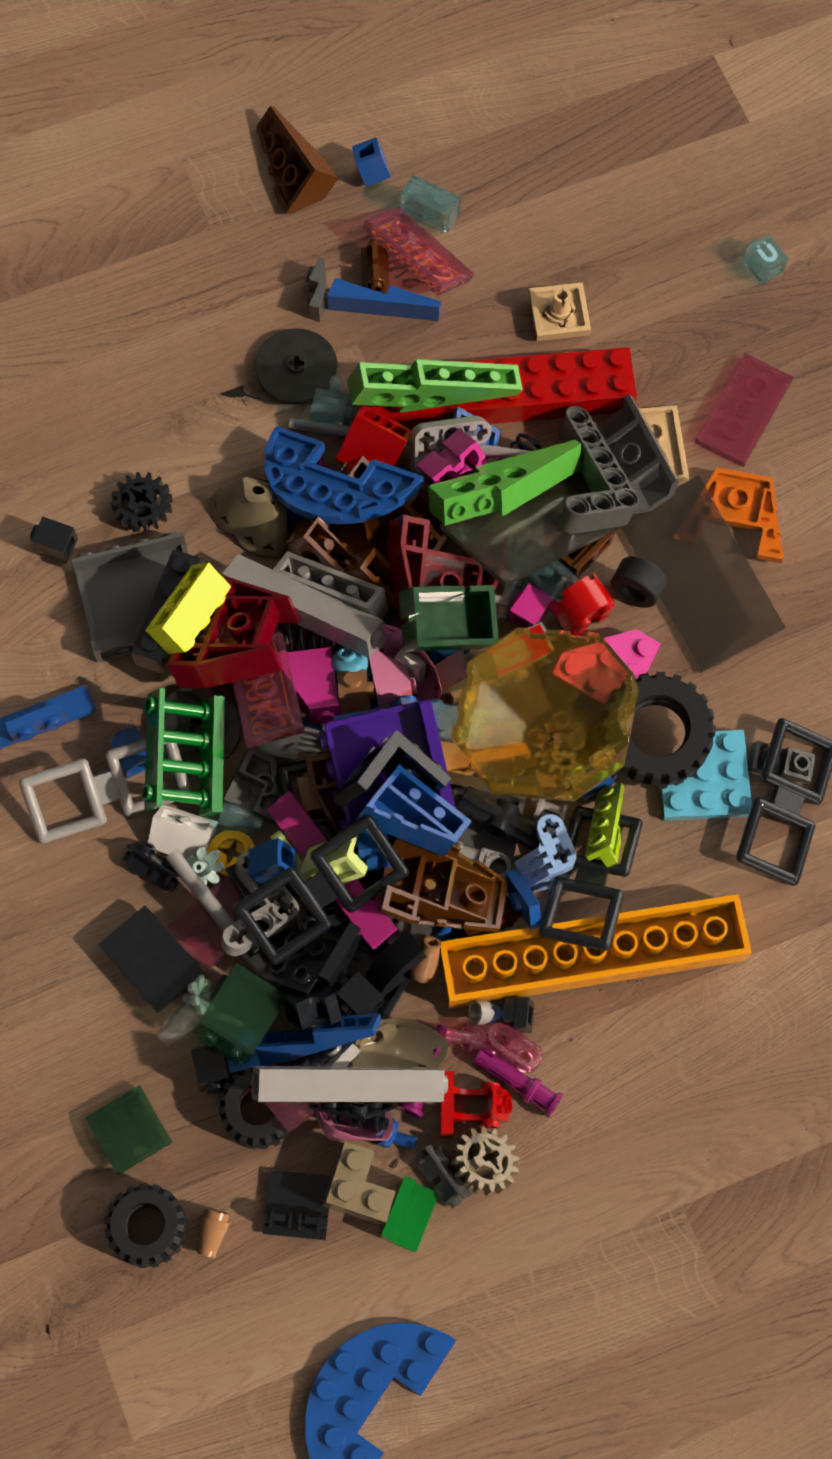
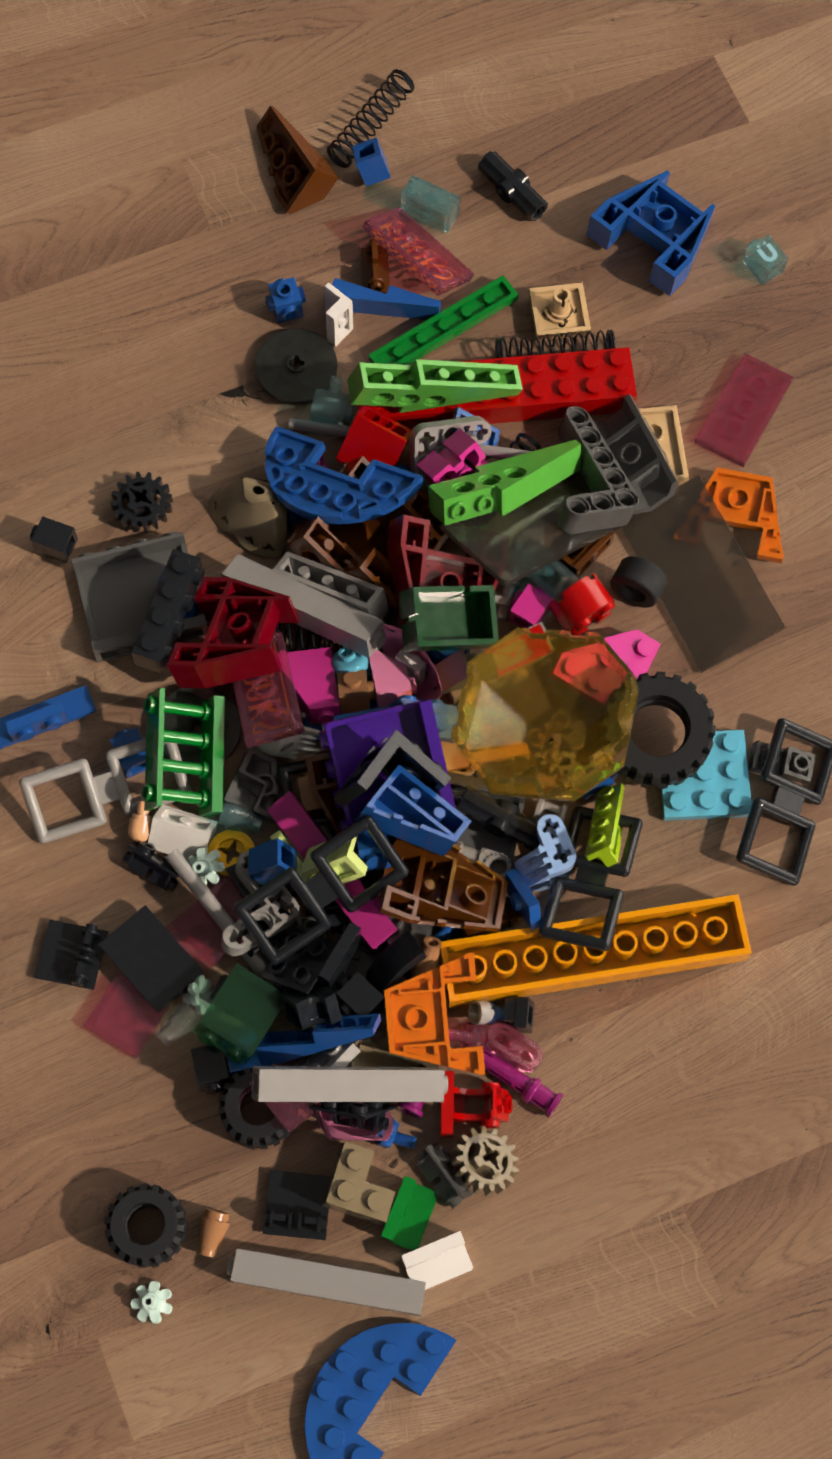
clear green slope [85,1085,173,1175] -> none
neon yellow brick [145,563,231,654] -> none
dark grey slope [306,257,327,322] -> none
none -> black hinge [35,920,109,990]
none -> clear pink tile [84,974,170,1059]
none -> light nougat cylinder [128,801,153,843]
none -> light aqua plant [131,1281,173,1324]
none -> light grey brick [227,1249,426,1317]
none -> blue brick [265,277,306,324]
none -> white panel [324,283,353,347]
none -> black piece [327,69,415,168]
none -> green plate [368,275,519,365]
none -> orange wing [384,952,485,1075]
none -> white panel [401,1231,473,1290]
none -> black piece [478,151,548,221]
none -> black piece [495,329,616,358]
none -> blue wedge [586,171,716,296]

